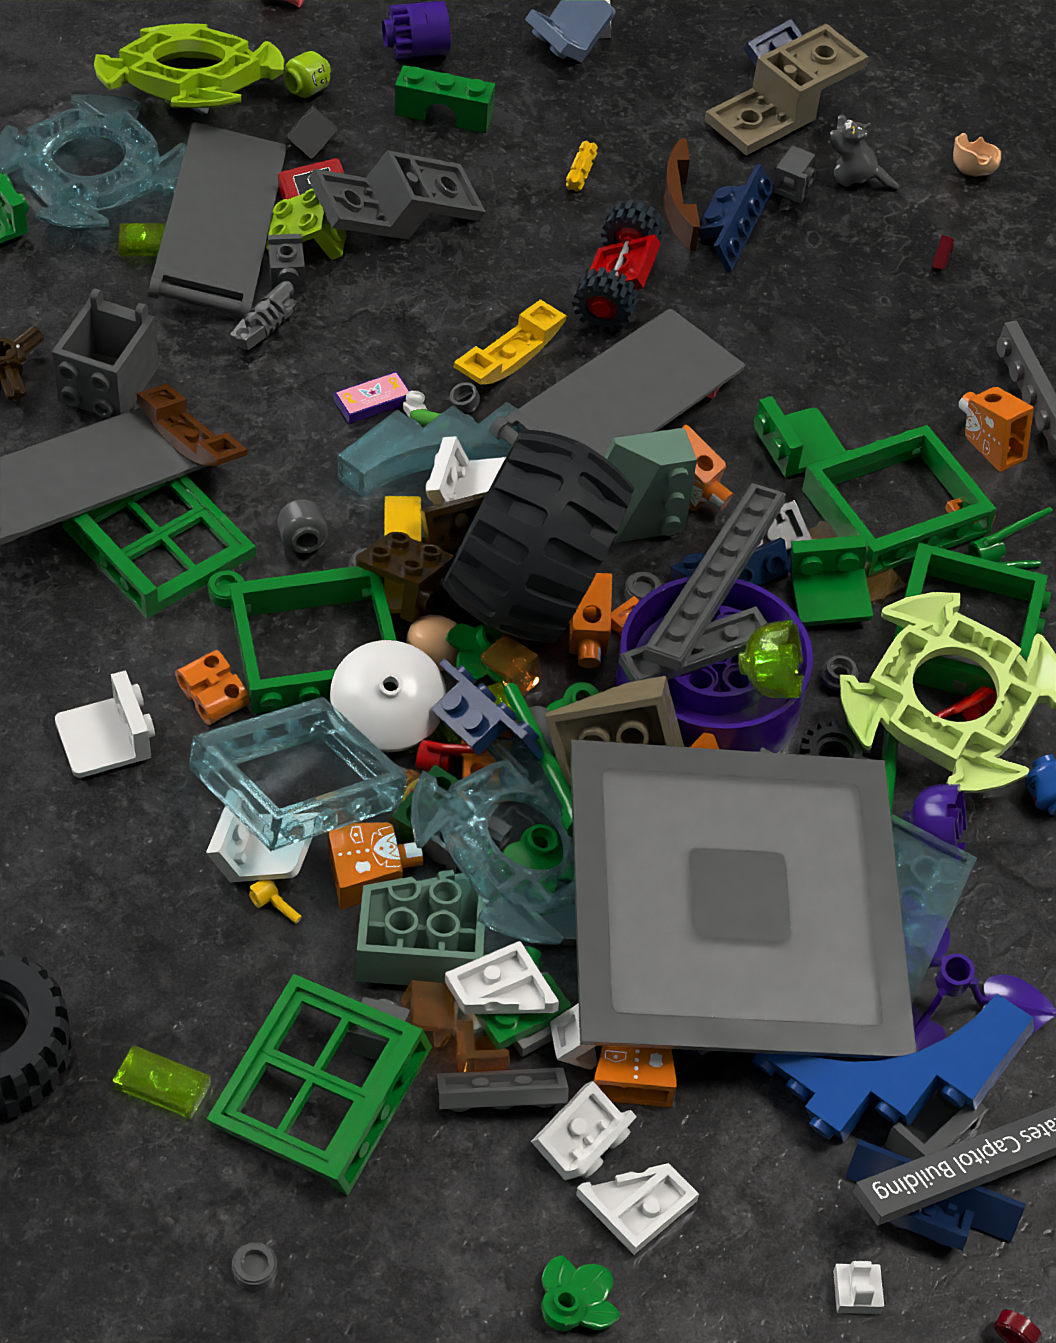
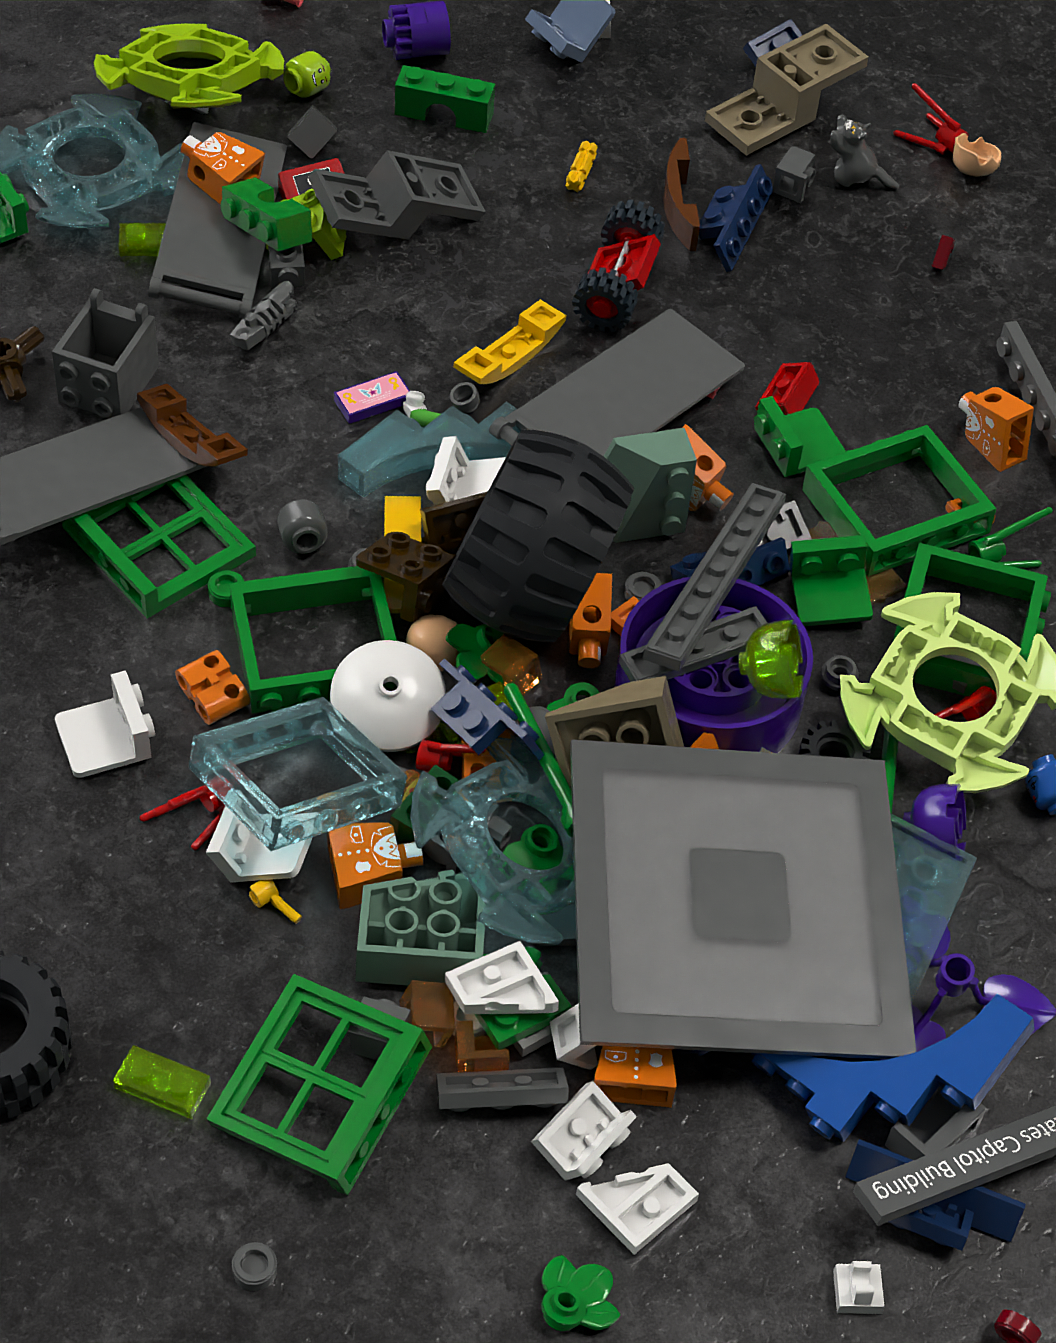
none -> red plant [139,773,239,850]
none -> orange torso [180,132,265,204]
none -> green arch [220,177,312,251]
none -> red slope [755,362,819,415]
none -> red plant [893,83,969,155]

